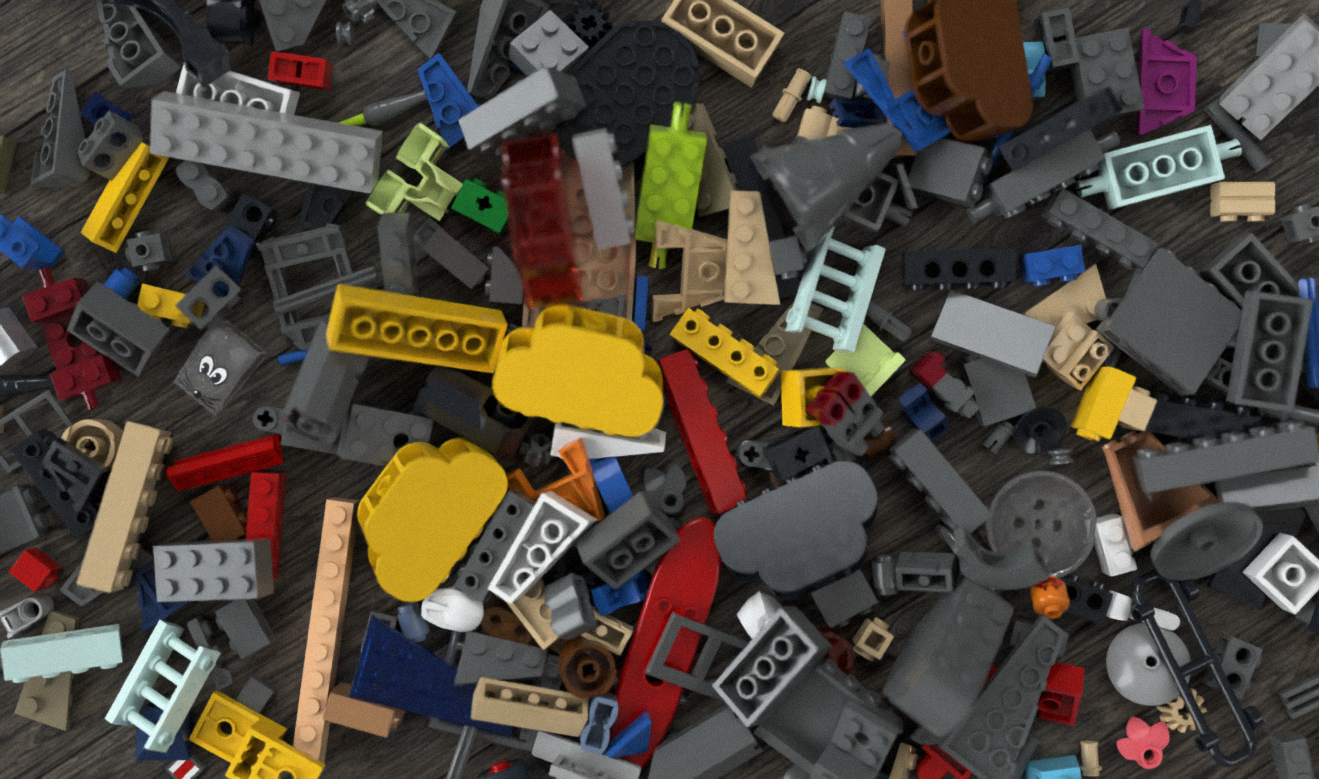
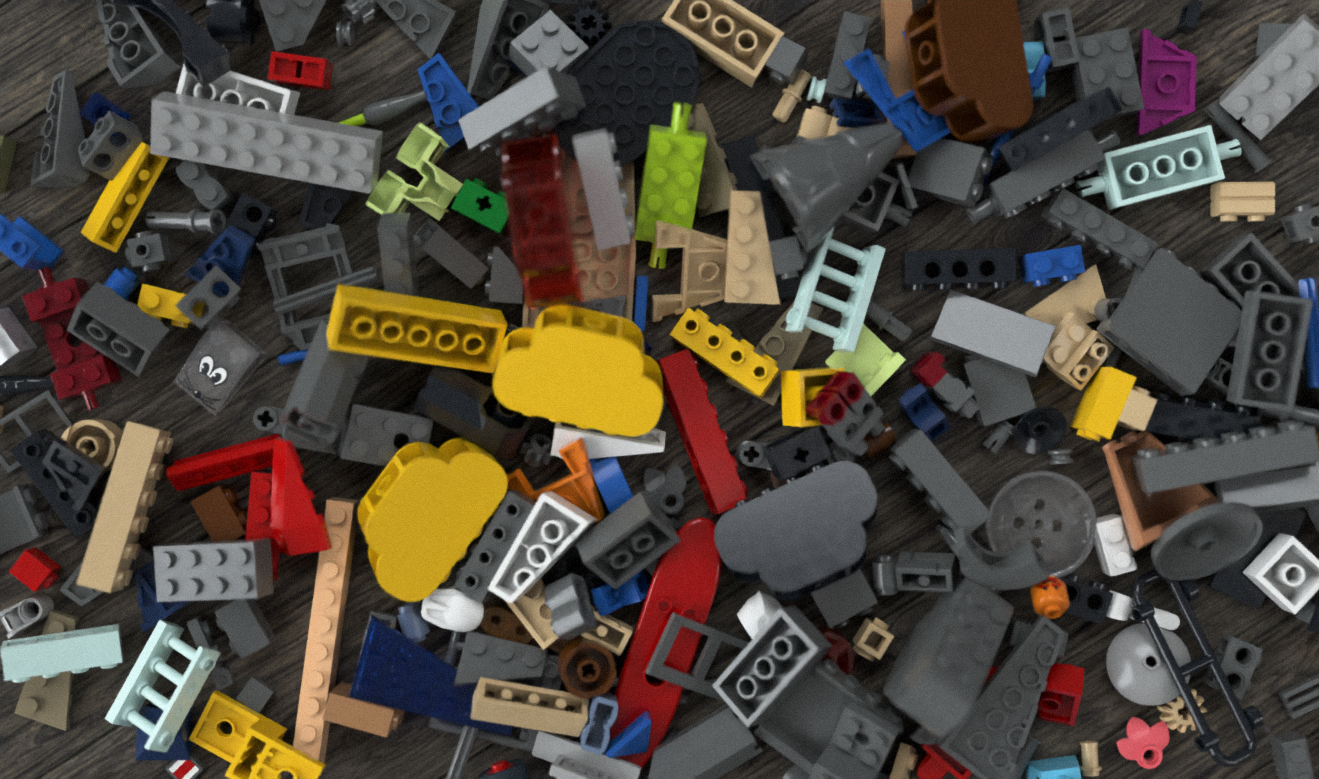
none -> dark grey pin [145,209,226,235]
none -> red wedge [270,437,332,556]
none -> dark grey brick [765,36,809,85]

